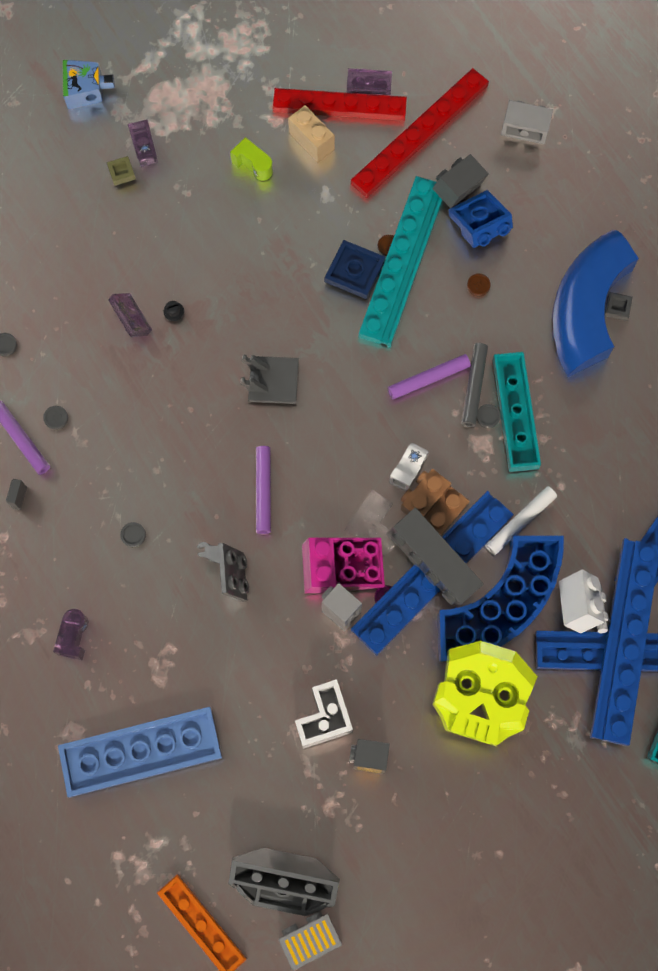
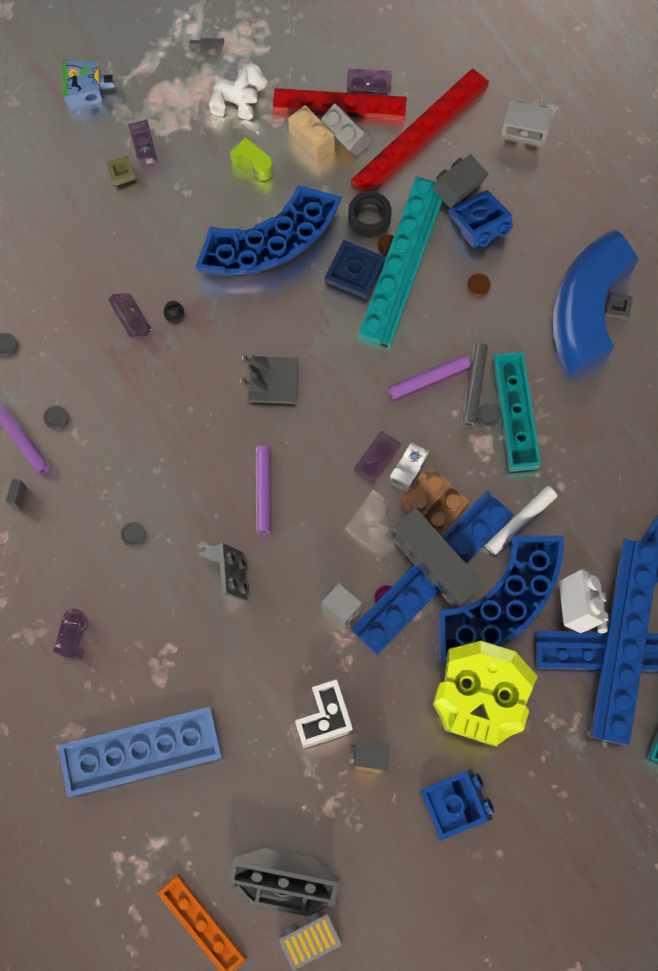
dark pink slope [302,538,385,594] -> none
none -> dark grey bar [189,38,224,53]
none -> blue brick [196,185,342,276]
none -> white animal [209,63,268,120]
none -> light grey brick [320,103,373,156]
none -> black tyre [348,191,392,238]
none -> clear purple plate [354,430,401,484]
none -> blue plate [420,769,494,841]

